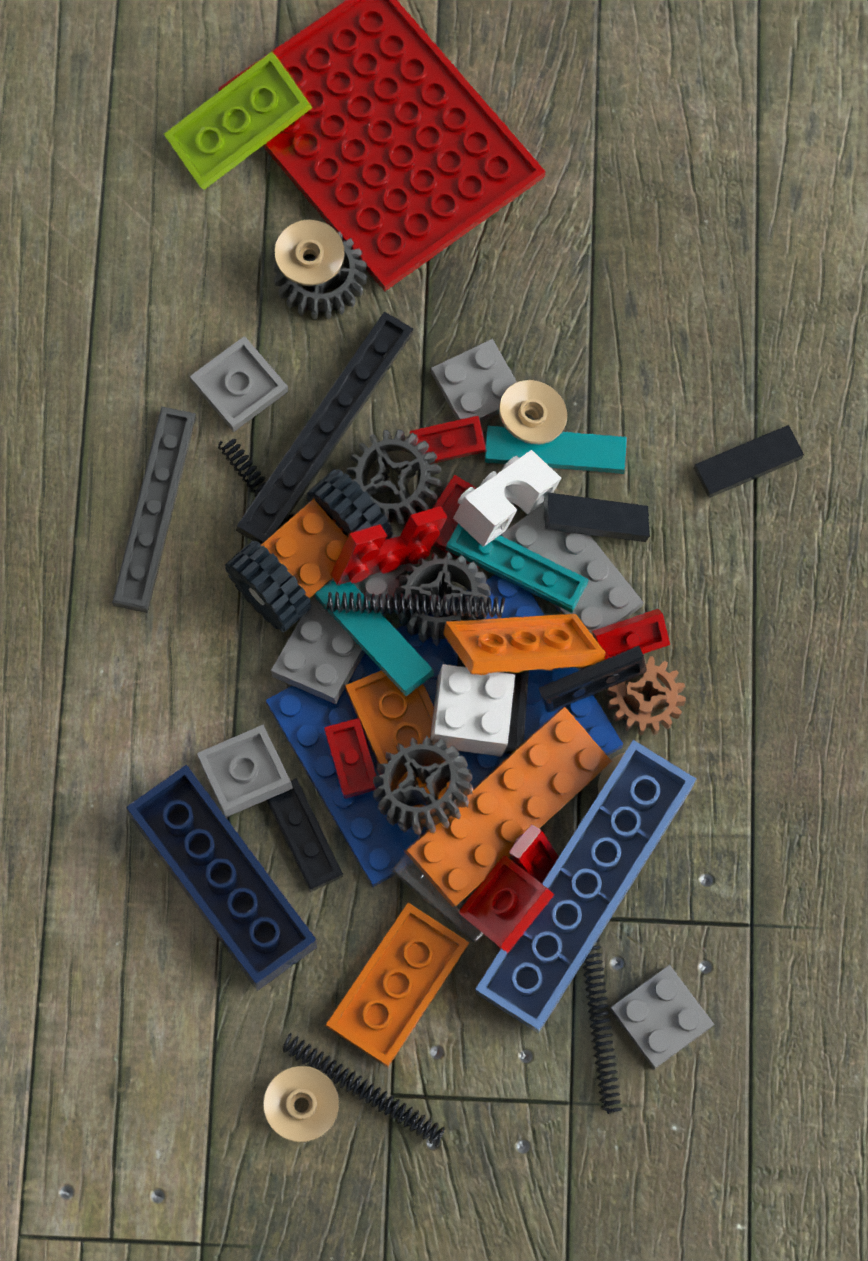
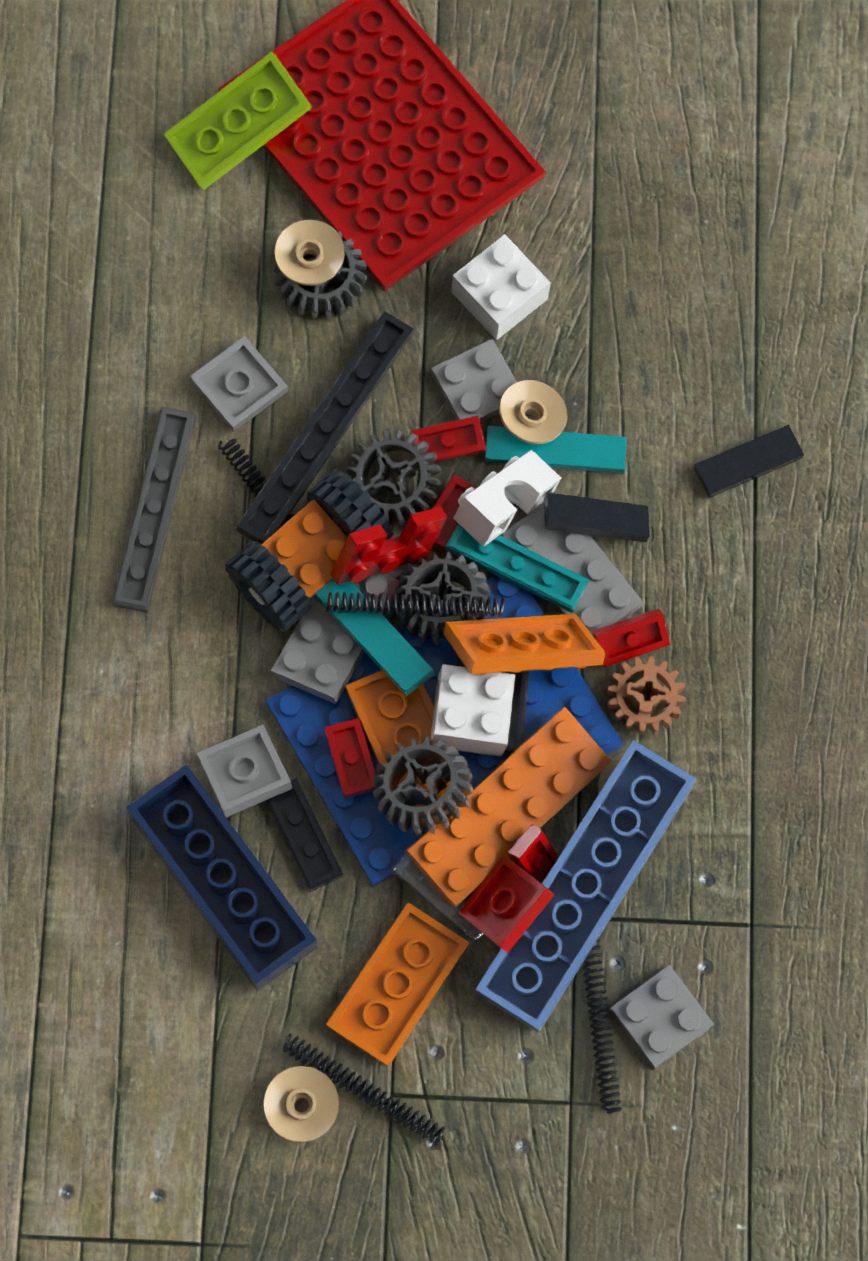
black tile [539,646,647,713] -> none
none -> white brick [451,234,551,340]

